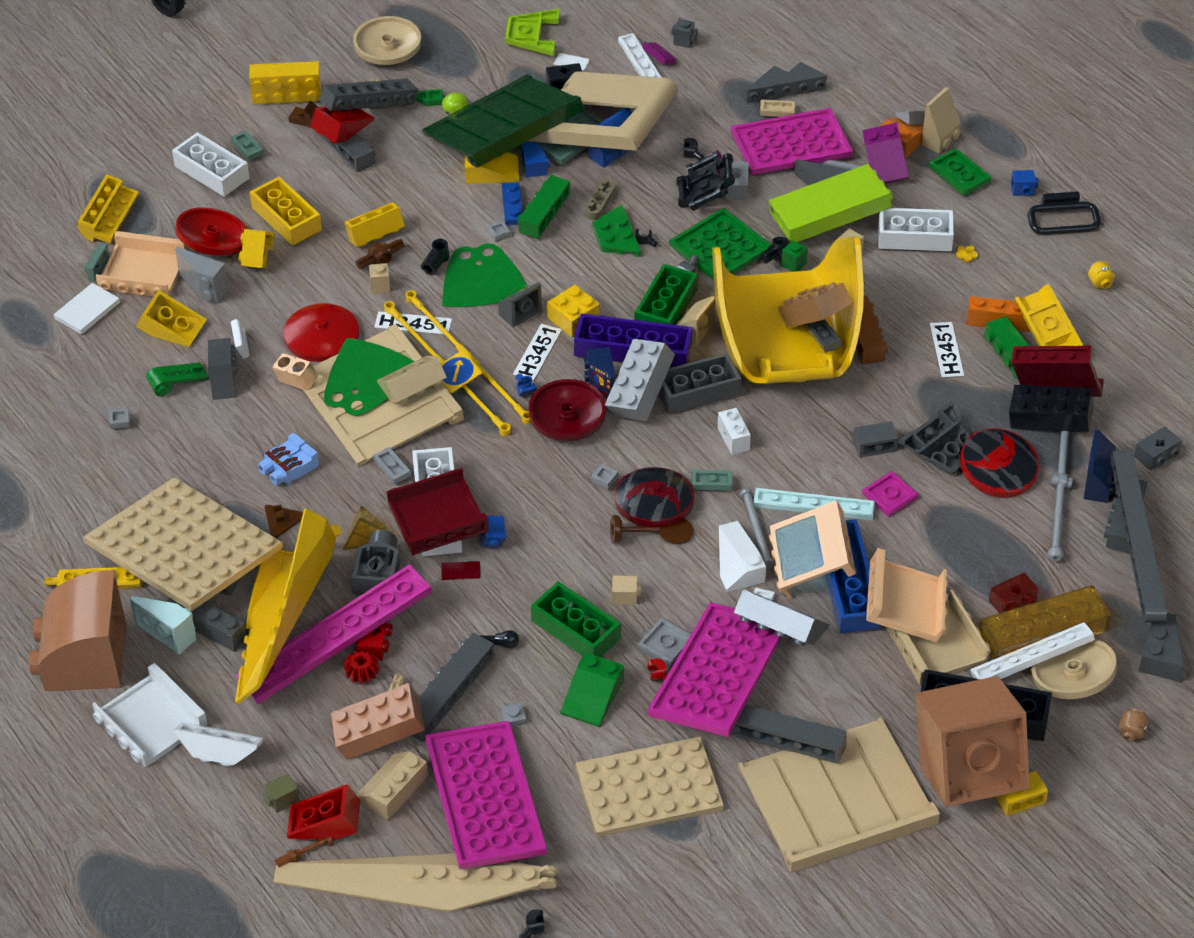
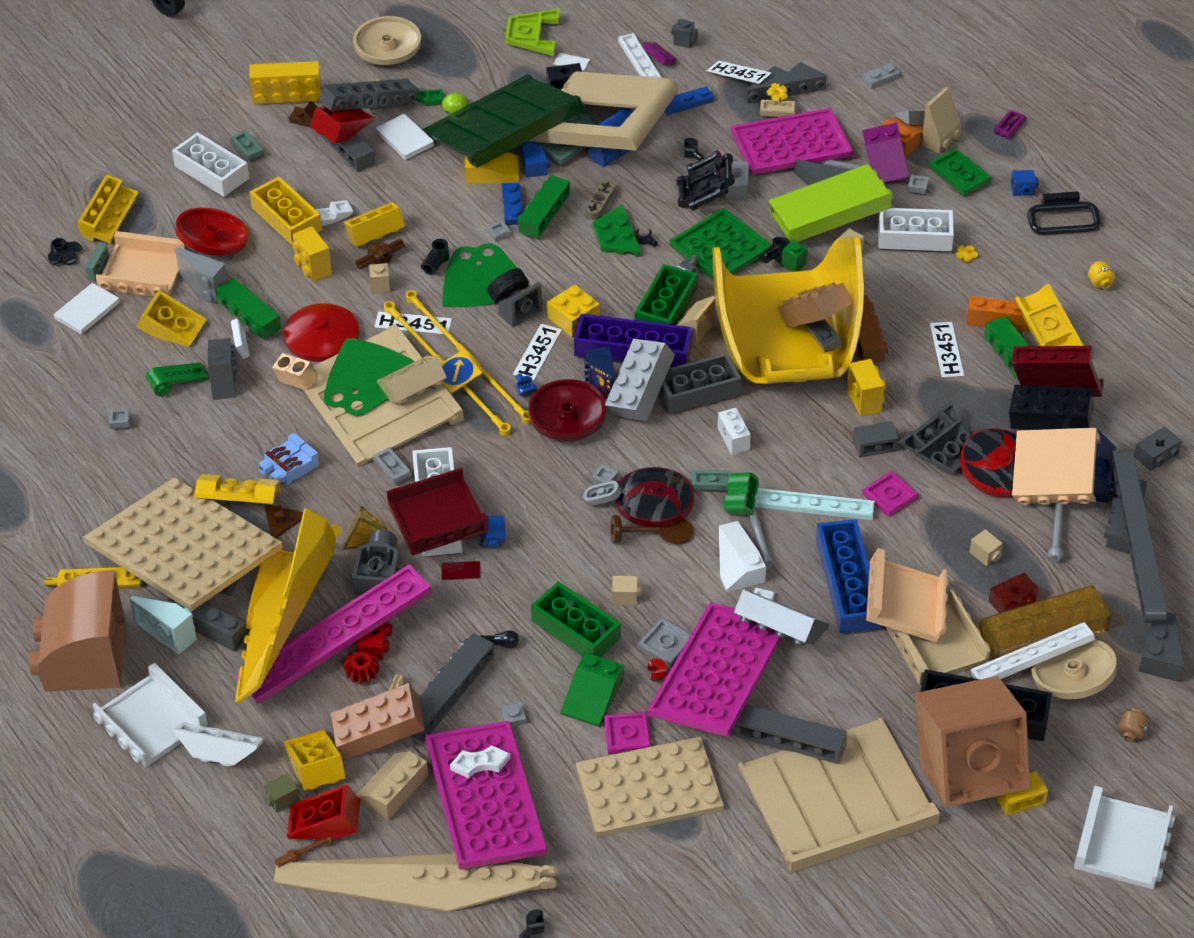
yellow brick [239,229,274,268] -> none
panel [769,501,856,599] -> none
none -> black plate [48,238,83,265]
none -> yellow piece [194,474,282,504]
none -> green brick [216,277,281,340]
none -> yellow slope [283,730,345,790]
none -> yellow brick [292,226,332,282]
none -> white slope [315,200,353,226]
none -> white tile [375,114,434,160]
none -> white tile [450,746,510,778]
none -> black tyre [487,268,529,305]
none -> light grey plate [583,480,622,506]
none -> dark pink tile [604,712,651,754]
none -> blue plate [664,86,714,115]
none -> white sticker [707,61,771,83]
none -> green brick [723,472,759,516]
none -> yellow plant [767,83,788,103]
none -> yellow brick [847,359,886,417]
none -> light grey plate [862,63,900,89]
none -> light grey plate [908,174,929,194]
none -> tan brick [969,529,1003,566]
none -> magenta tile [993,110,1026,140]
none -> light nougat panel [1012,428,1100,505]
none -> white panel [1074,786,1175,889]

